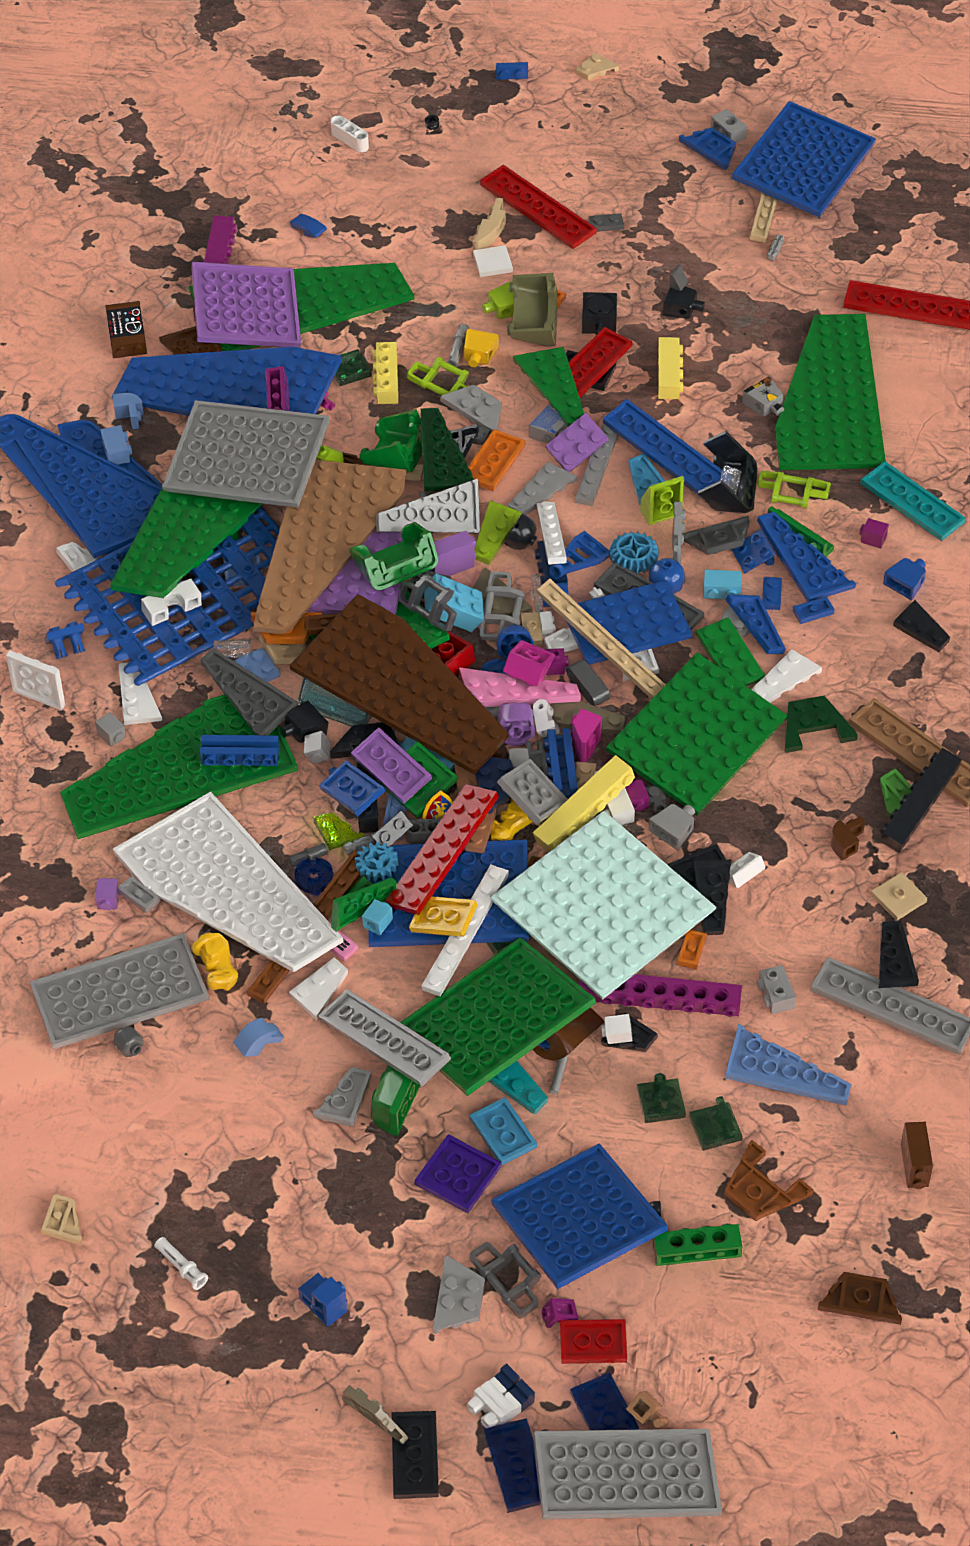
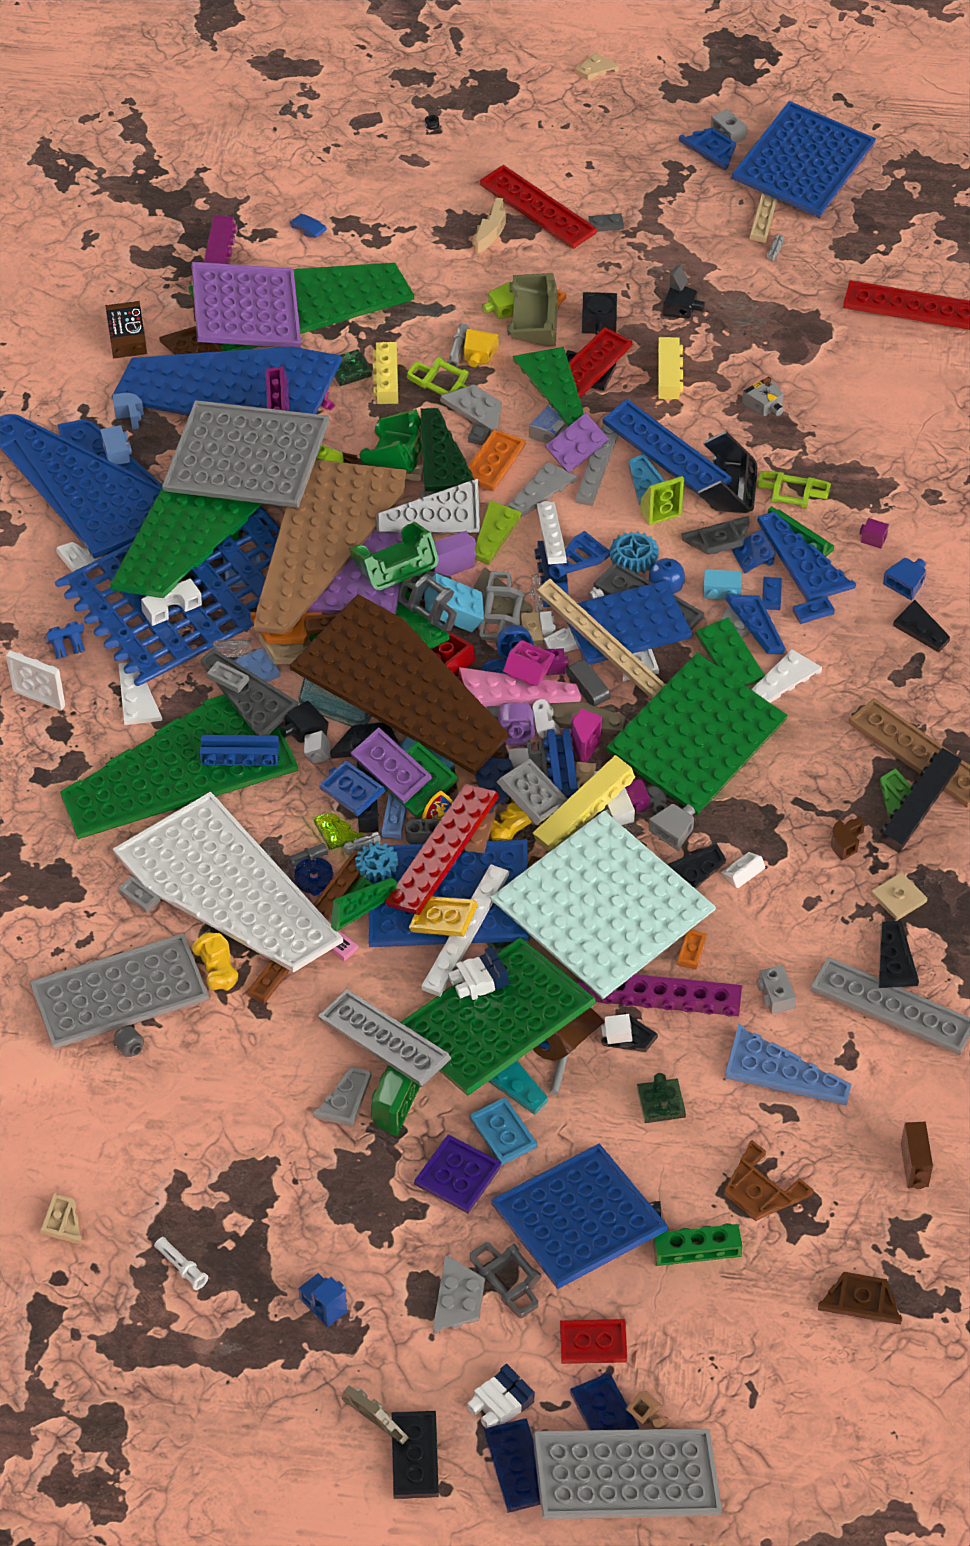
light grey brick [95,712,126,747] -> none
medium lavender brick [95,878,119,910] -> none
medium blue brick [233,1018,284,1057] -> none
white wing [289,957,348,1021] -> none
white beam [331,116,369,152] -> none
medium azure brick [362,899,393,935] -> none
hinge [372,811,413,847] -> none
black wing [451,424,479,458] -> none
white tile [473,245,513,277] -> none
blue plate [496,62,528,80] -> none
black cylinder [504,513,537,550] -> none
magenta bracket [542,1298,578,1328] -> none
light grey wing [672,502,686,564] -> none
clear green plate [689,1096,743,1151] -> none
black wing [692,859,732,935] -> none
clear plate [720,465,741,495] -> none
green wing [775,314,886,470] -> none
dark green wing [785,695,858,753] -> none
teal plate [861,461,966,541] -> none
none -> light grey plate [207,661,249,693]
none -> white hips [448,946,510,1000]

